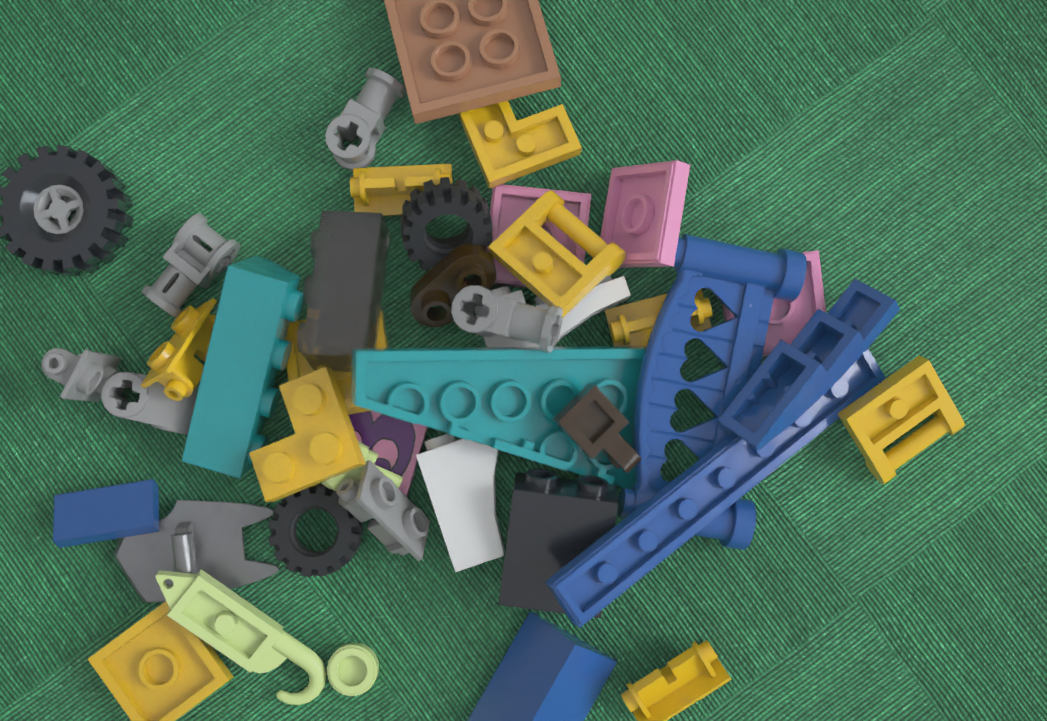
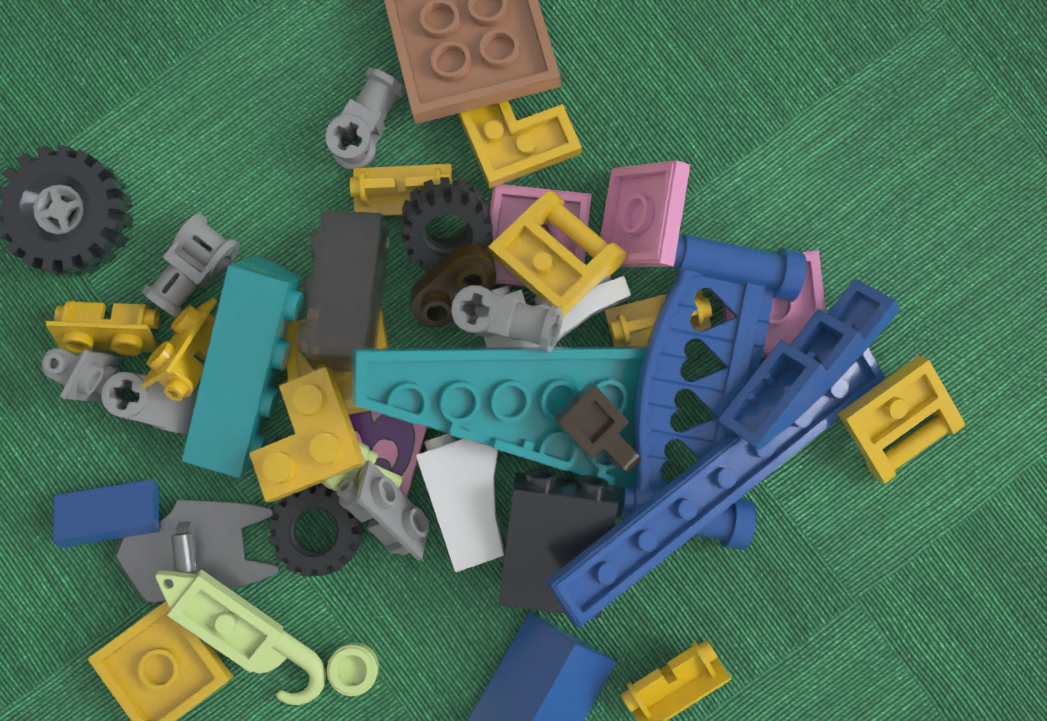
none -> yellow hinge [46,301,160,356]

